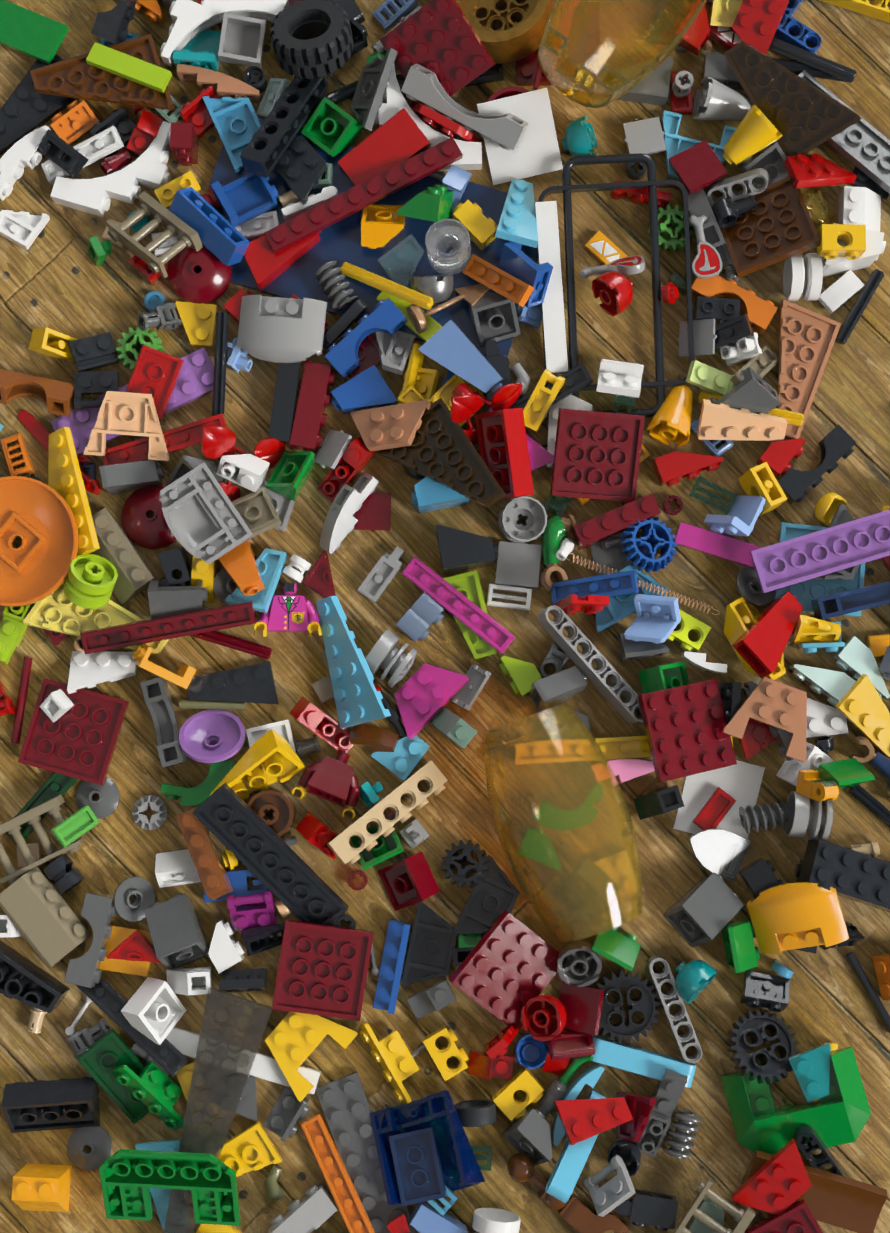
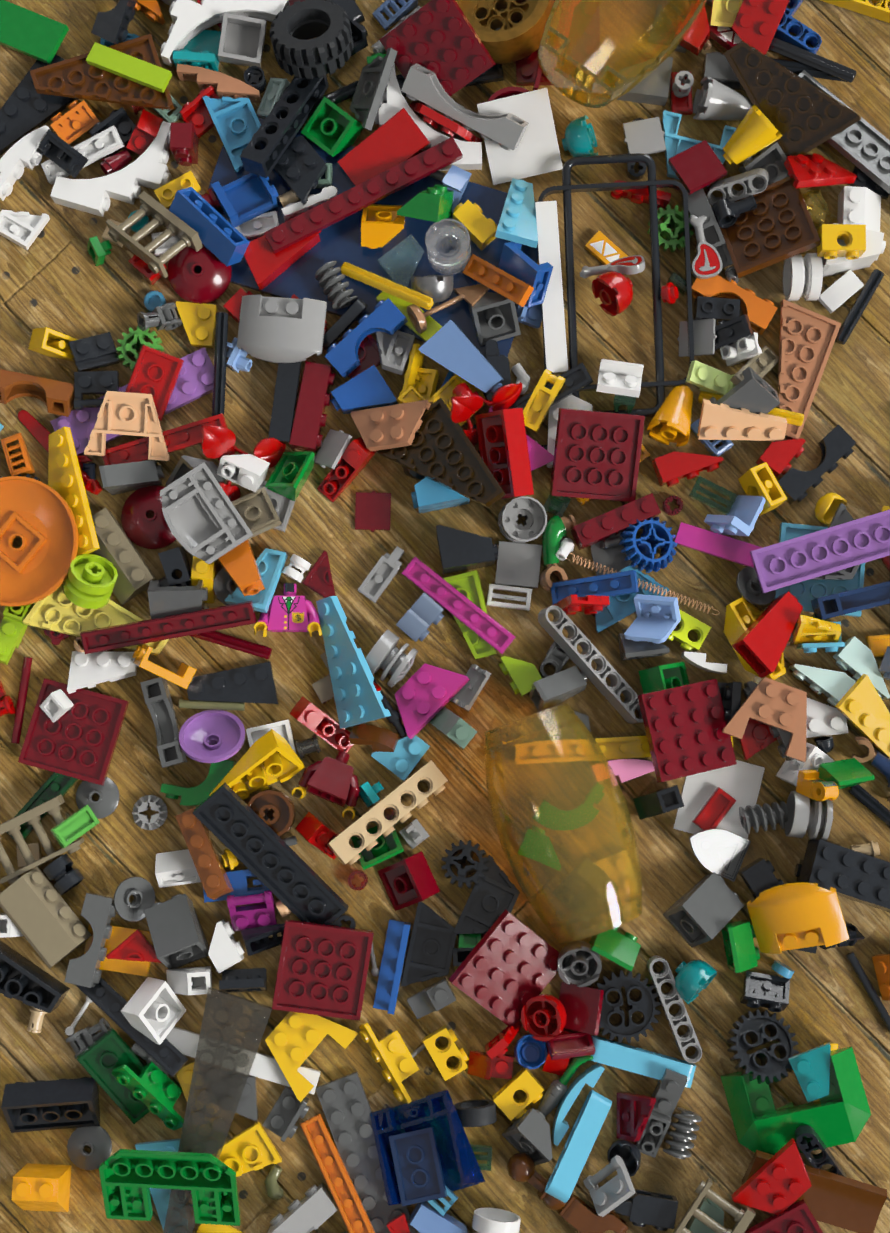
light grey slope [319,472,379,554] -> none
red wing [553,1097,633,1145] -> none

